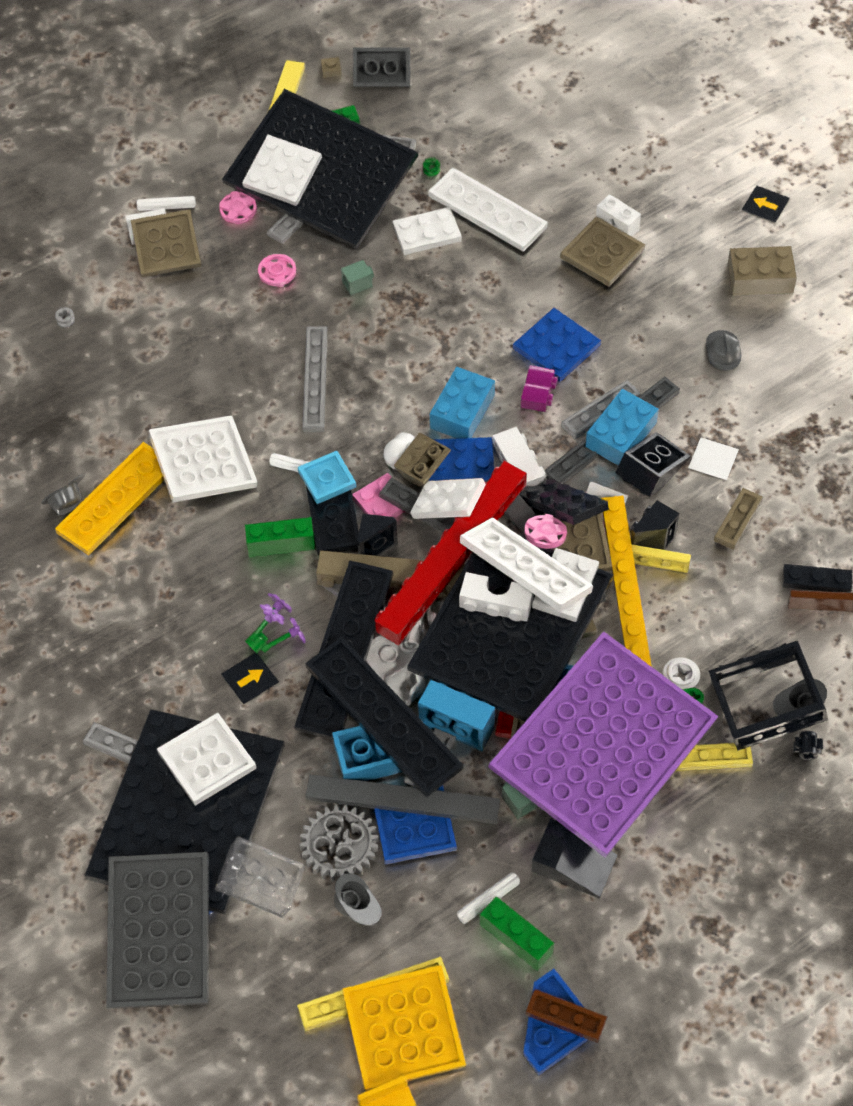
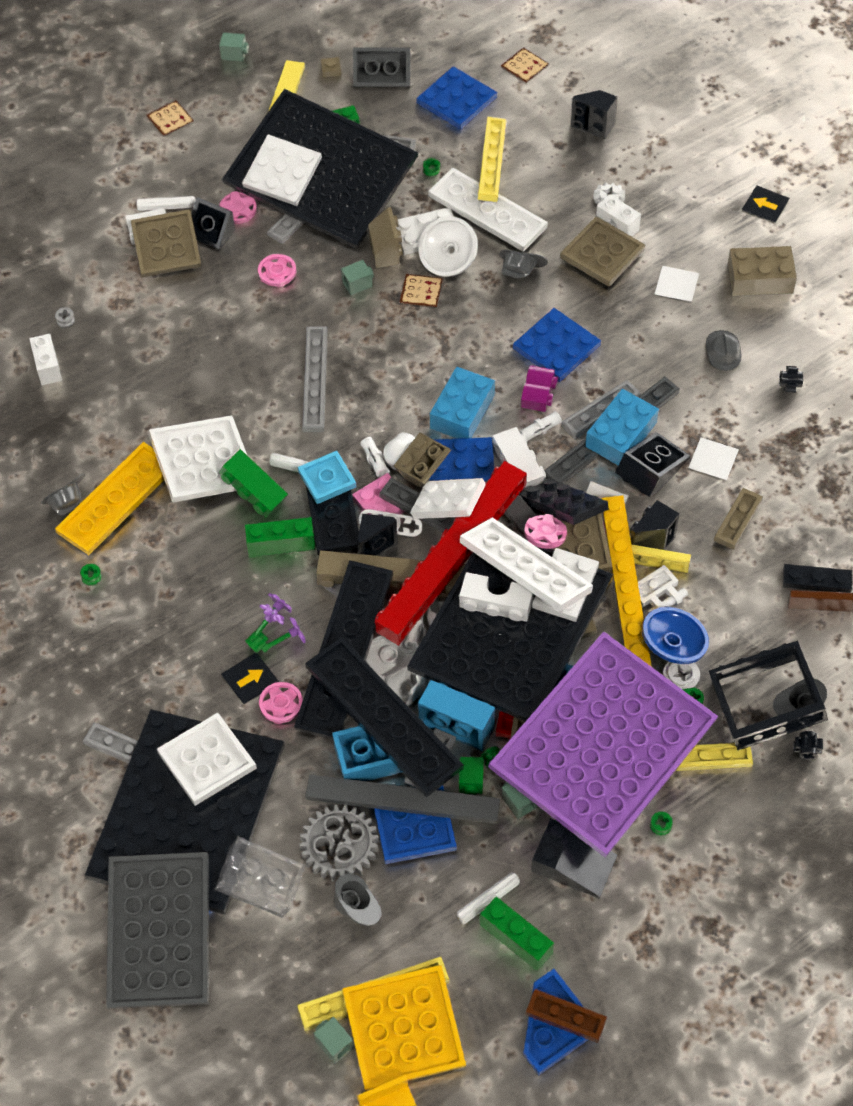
none -> white brick [29,334,62,385]
none -> green bush [80,564,101,586]
none -> tan sticker [146,100,194,136]
none -> black slope [191,197,235,250]
none -> sand green brick [219,32,249,61]
none -> green brick [219,449,288,518]
none -> bright pink wheel [259,682,303,724]
none -> sand green brick [314,1017,354,1064]
none -> white beam [358,509,422,537]
none -> white pin [361,437,389,478]
none -> dark tan slope [368,208,403,268]
none -> tan sticker [400,274,443,307]
none -> blue plate [417,66,497,130]
none -> white dish [418,216,478,277]
none -> green brick [459,757,484,795]
none -> light yellow tile [478,117,506,202]
none -> green bush [480,746,500,768]
none -> dark grey piece [500,250,548,279]
none -> tan sticker [501,47,549,83]
none -> white pin [519,411,562,441]
none -> black slope [570,90,618,139]
none -> white gear [593,182,625,204]
none -> white plate [638,565,688,614]
none -> blue dish [642,607,709,664]
none -> green bush [650,811,673,836]
none -> white sticker [655,266,699,302]
none -> black gear [779,366,803,392]

